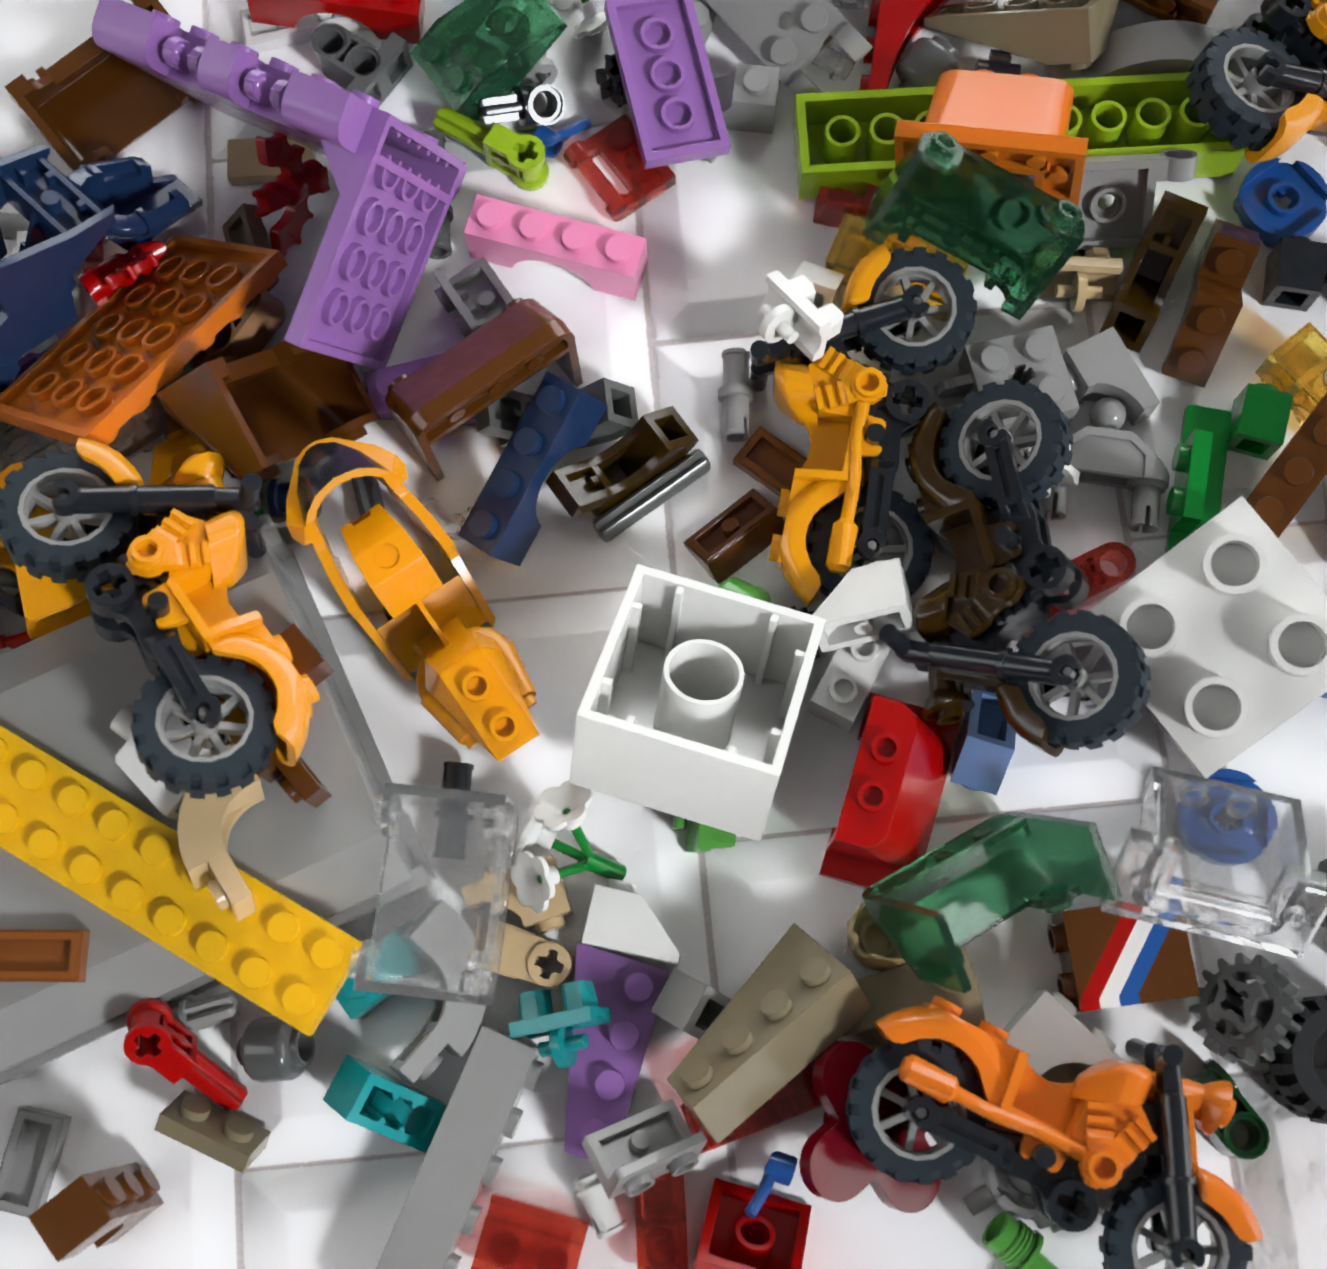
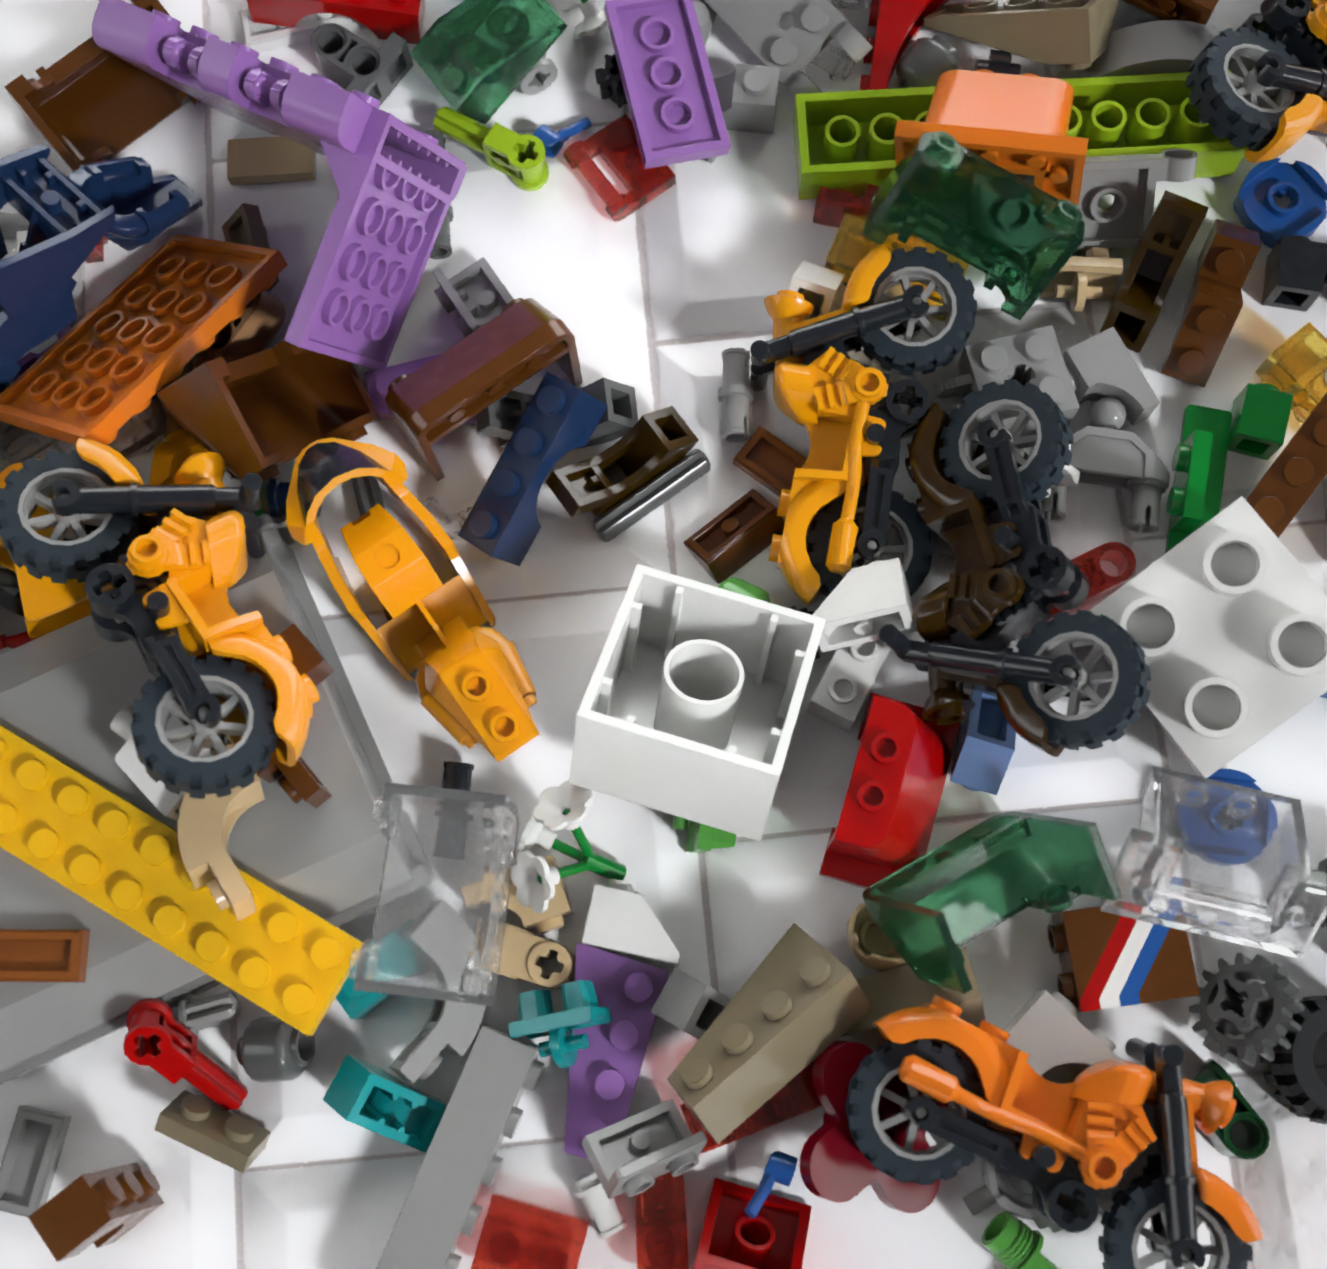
red animal [77,241,167,307] -> none
red animal [252,132,330,257] -> none
bright pink arch [463,194,648,301] -> none
axle [477,82,565,126] -> none
white hips [758,270,844,362] -> none

